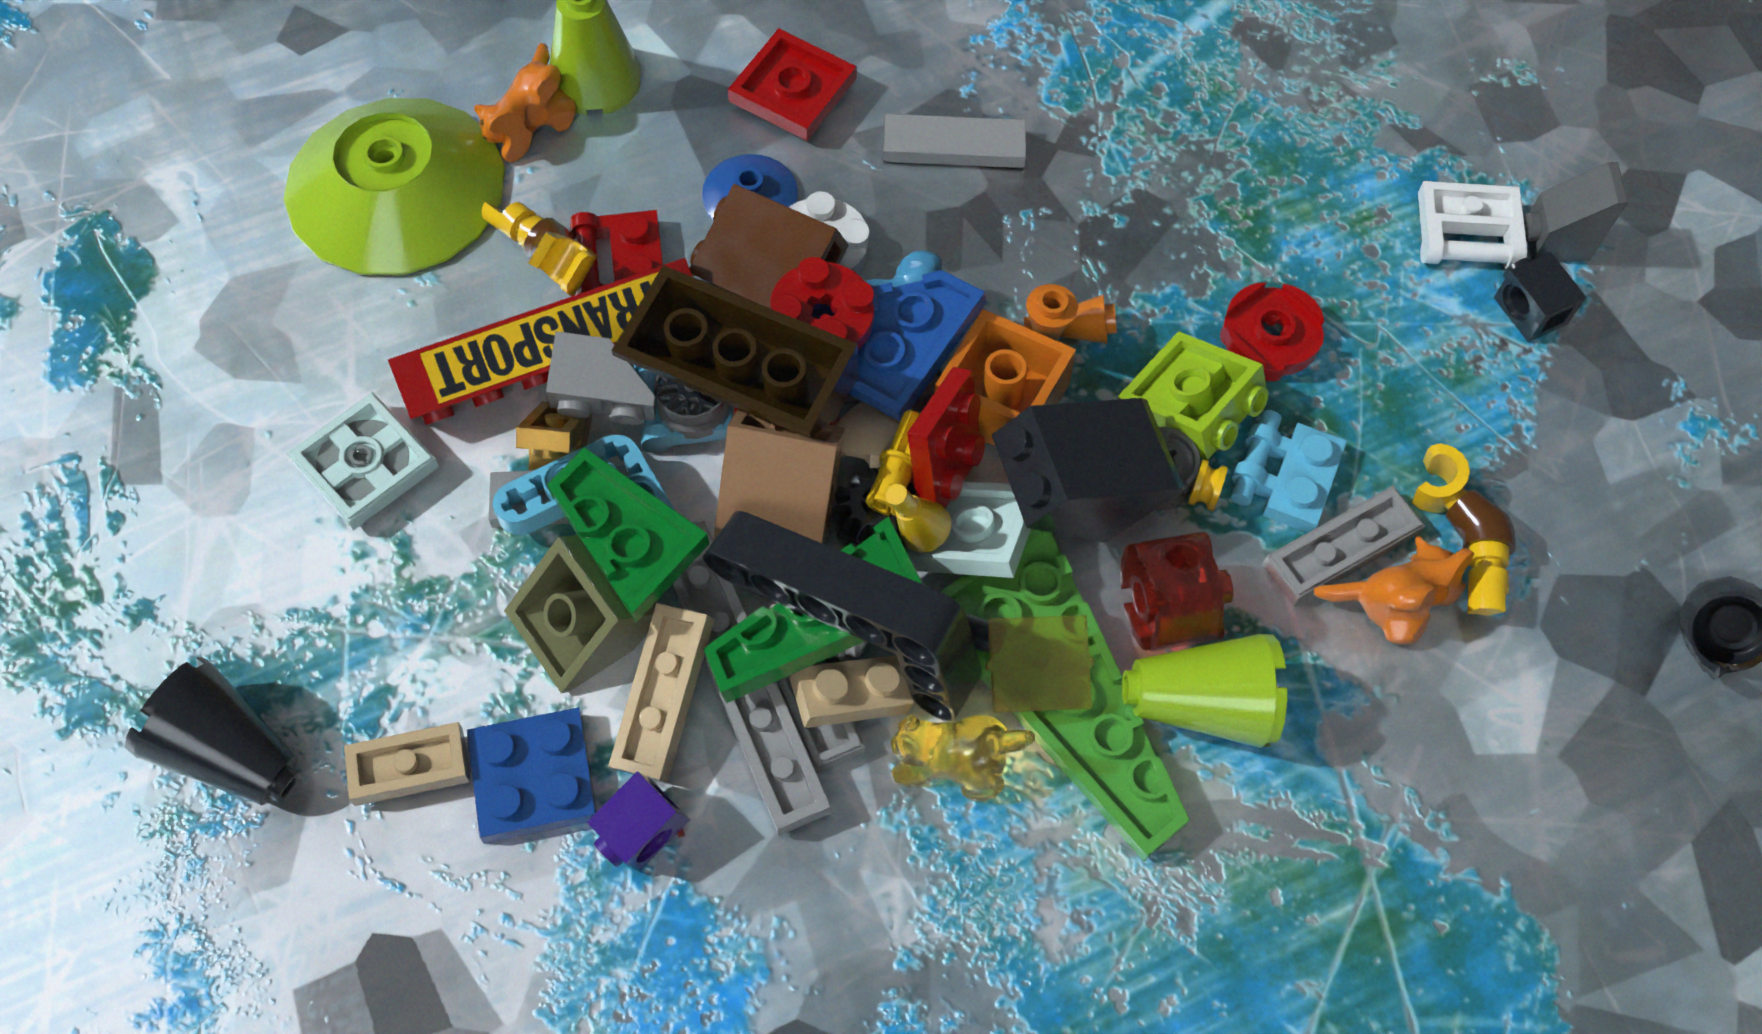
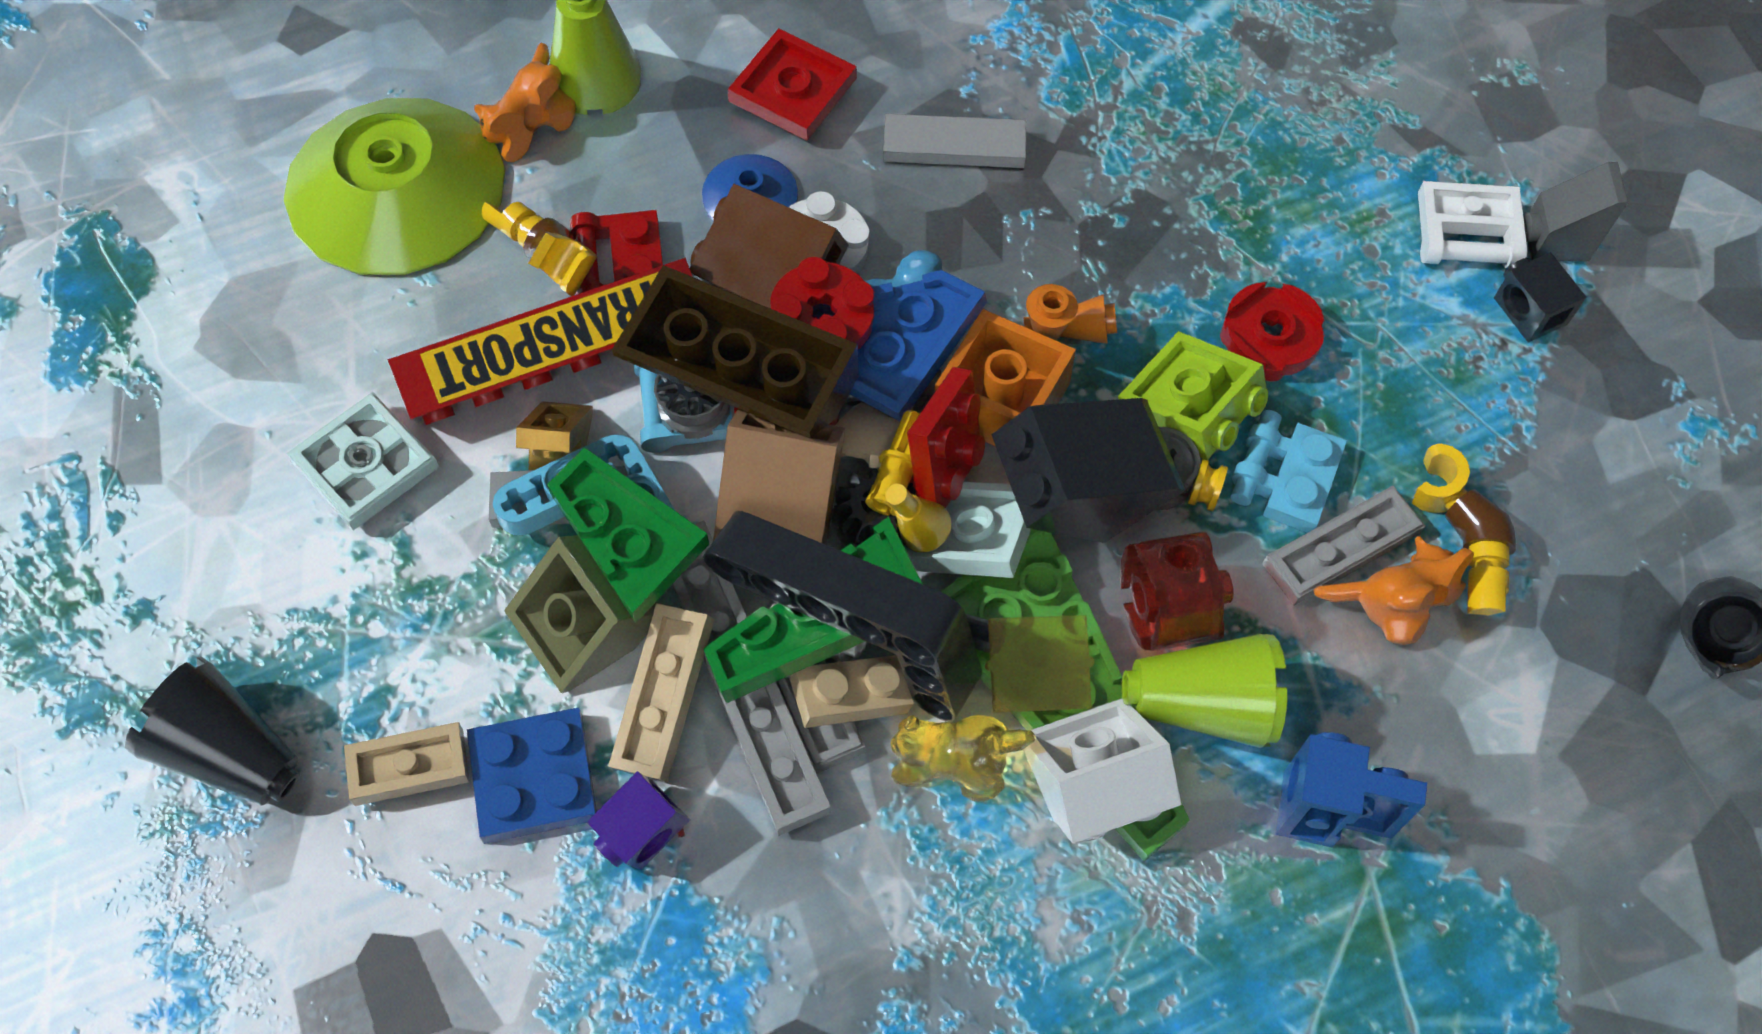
light grey slope [546,331,656,425] -> none
none -> white slope [1019,699,1182,844]
none -> blue brick [1275,732,1427,848]

